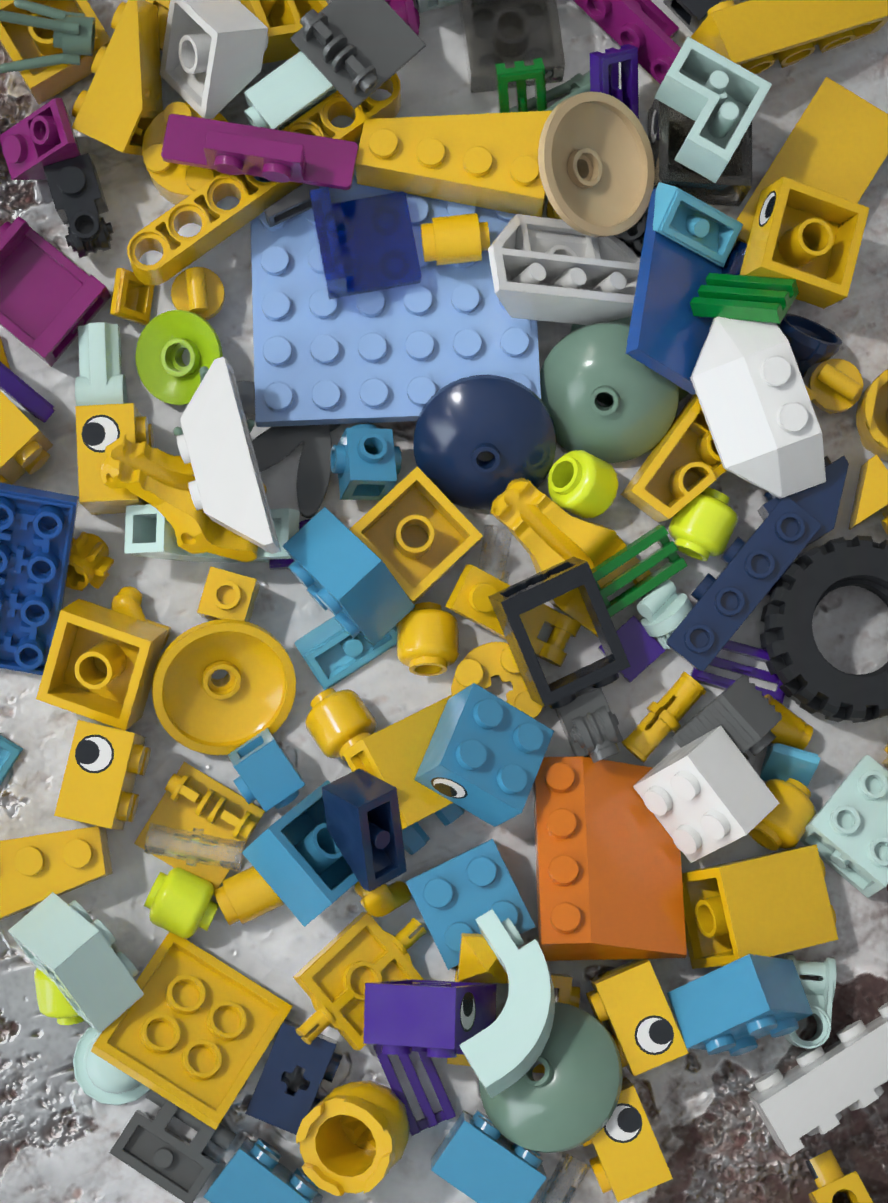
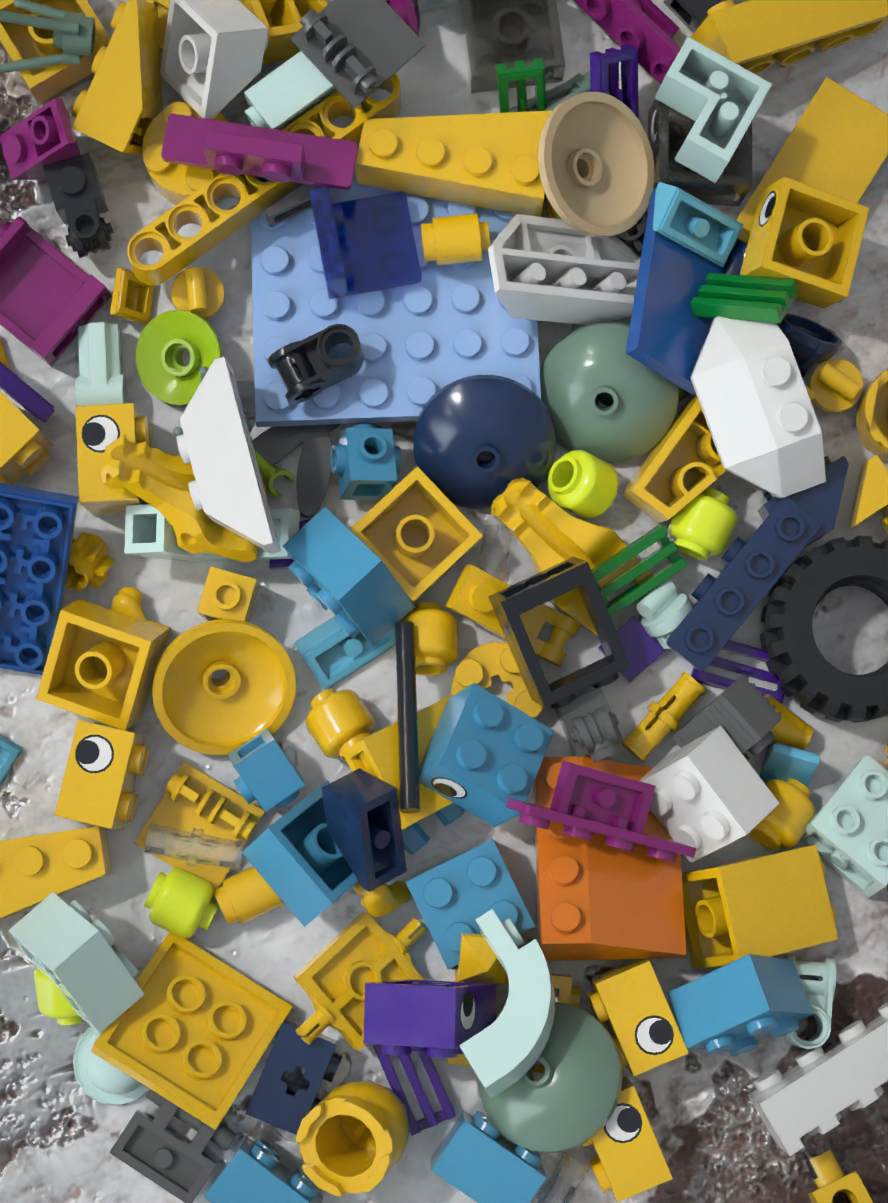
none -> lime hand [254,449,294,497]
none -> black piece [267,324,364,404]
none -> black bar [395,621,420,813]
none -> magenta bracket [506,761,696,862]

